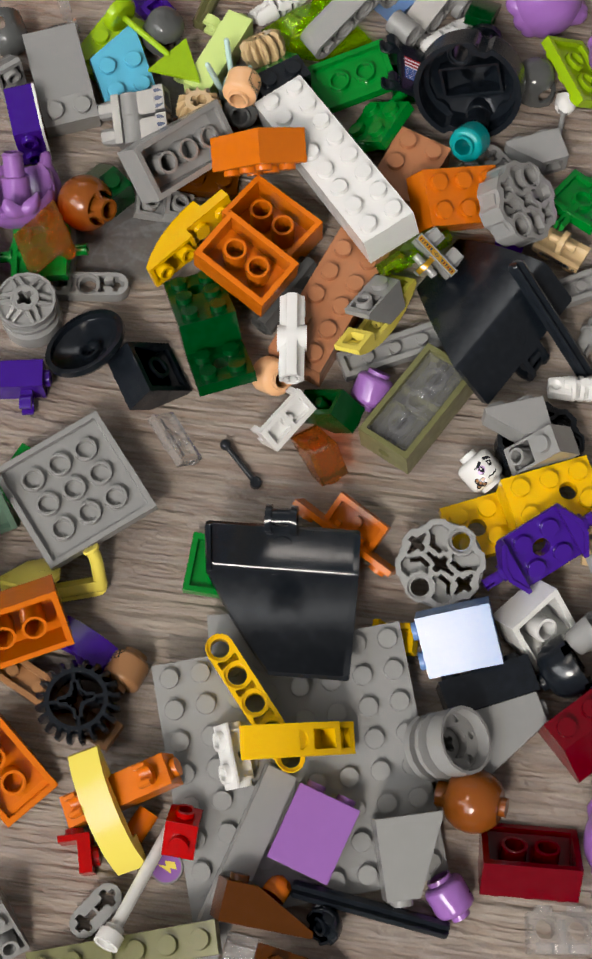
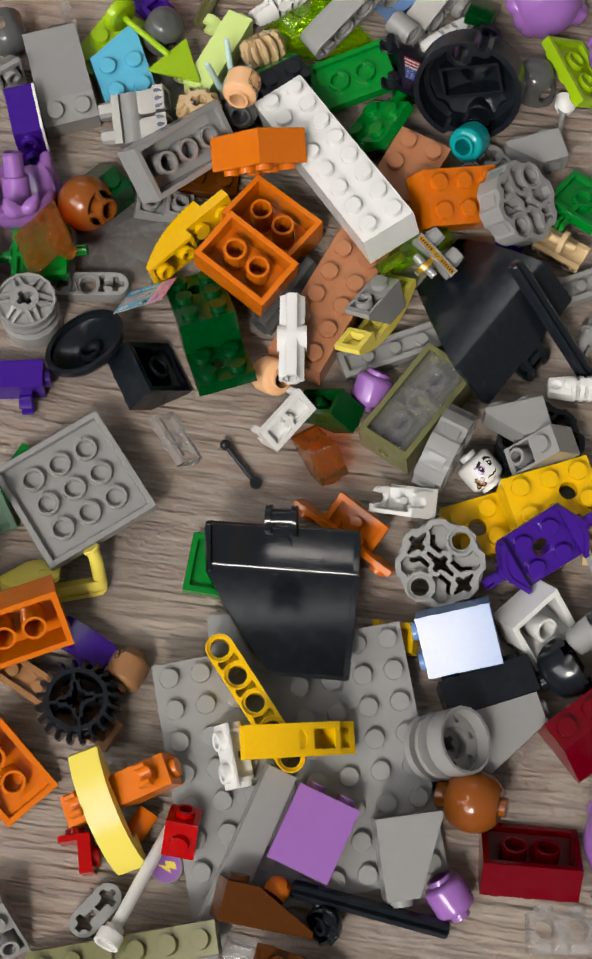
none -> sticker [113,277,177,314]
none -> white hinge [368,484,438,519]
none -> light grey connector [411,404,479,496]

